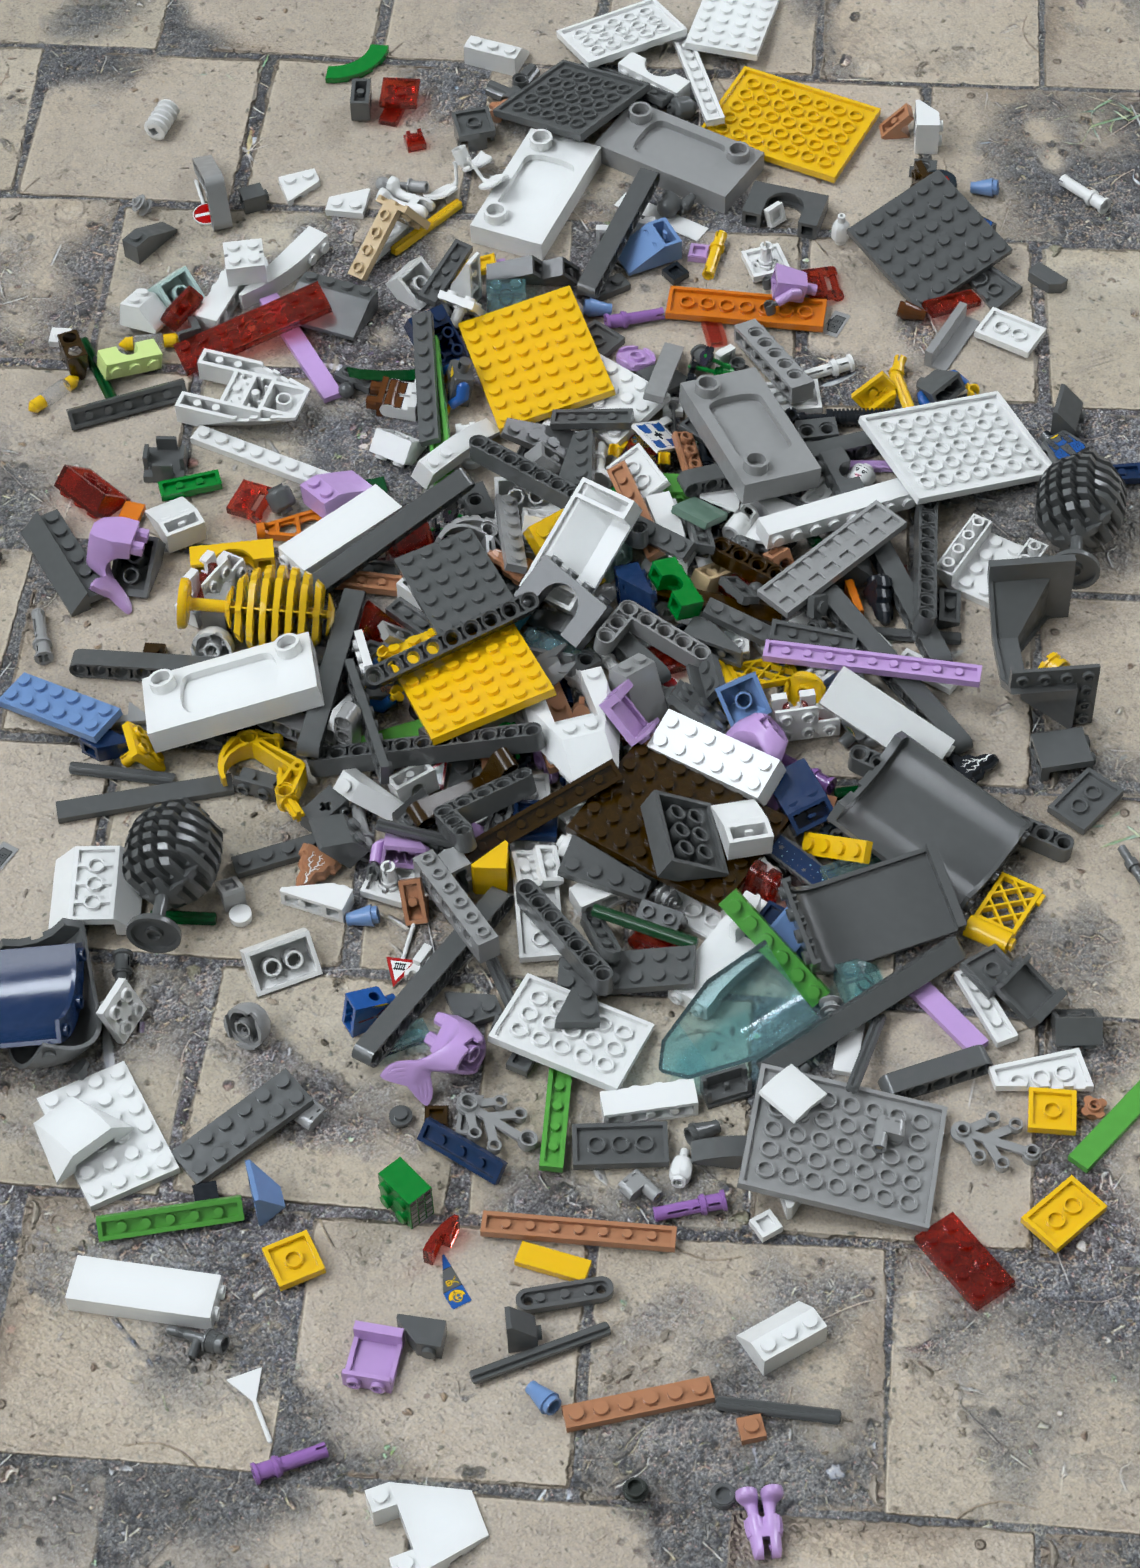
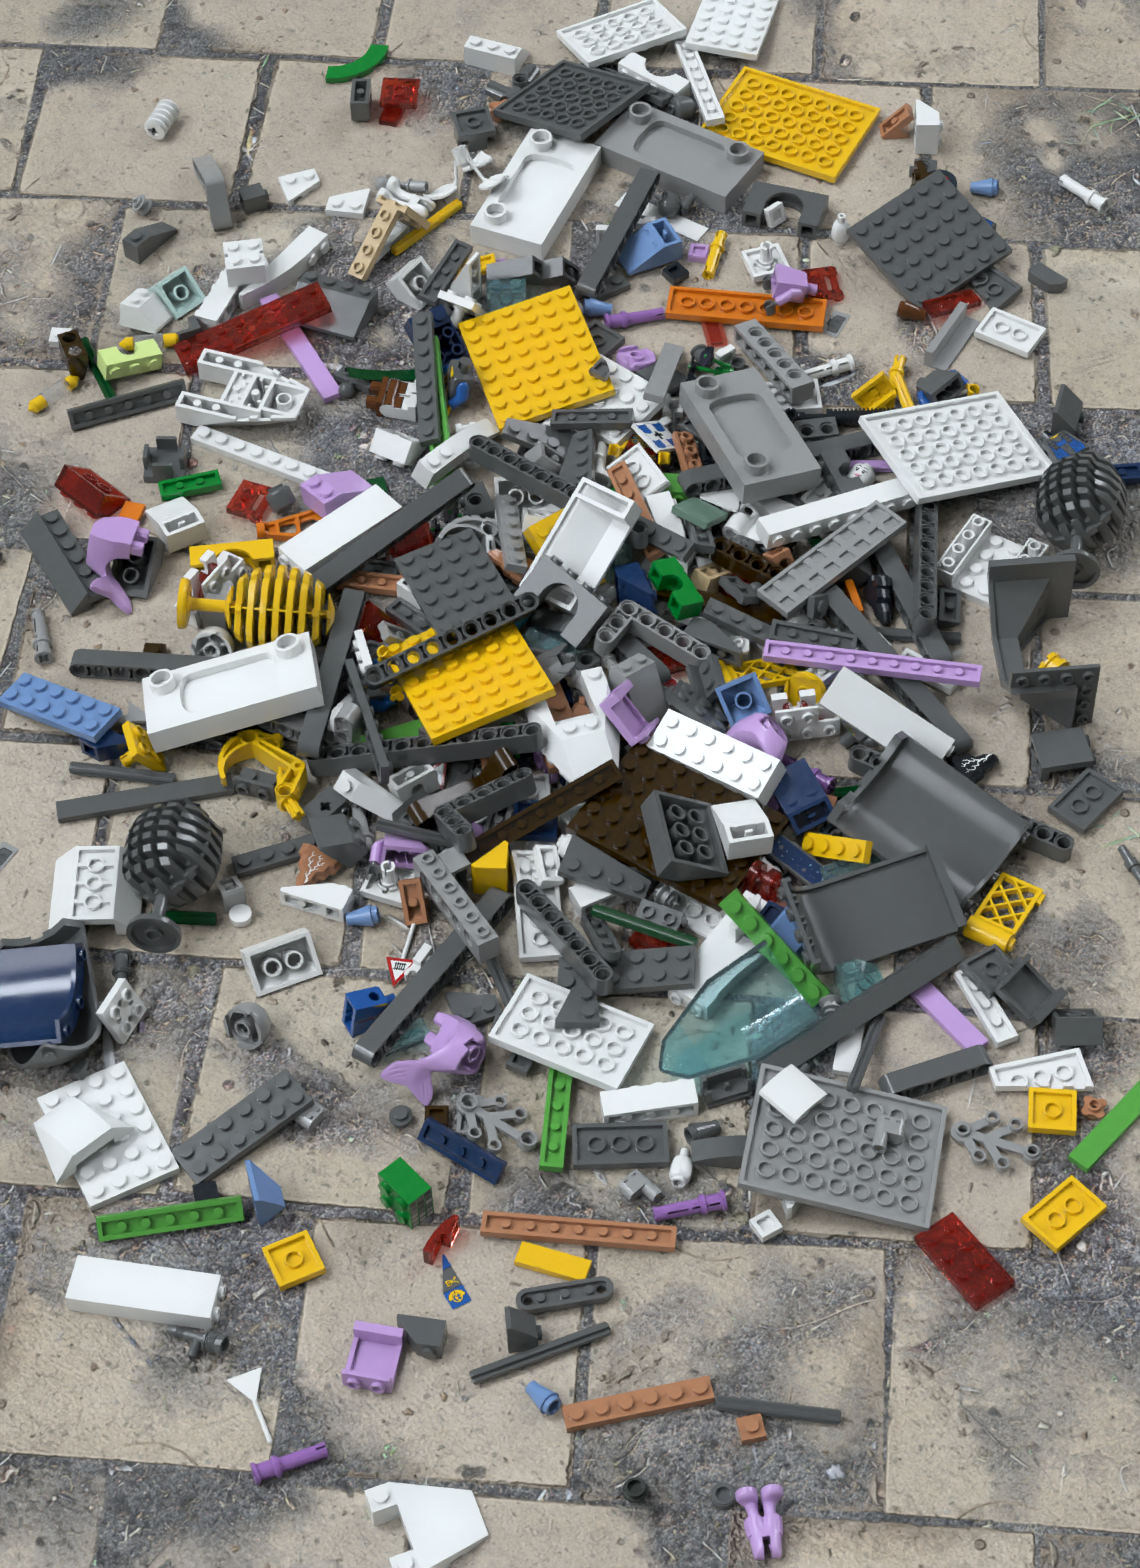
clear red brick [160,286,203,332] -> none
piece [193,179,212,225] -> none
clear red tile [403,128,426,153] -> none
white slope [736,1301,827,1376] -> none
none -> dark grey tile [589,358,610,382]

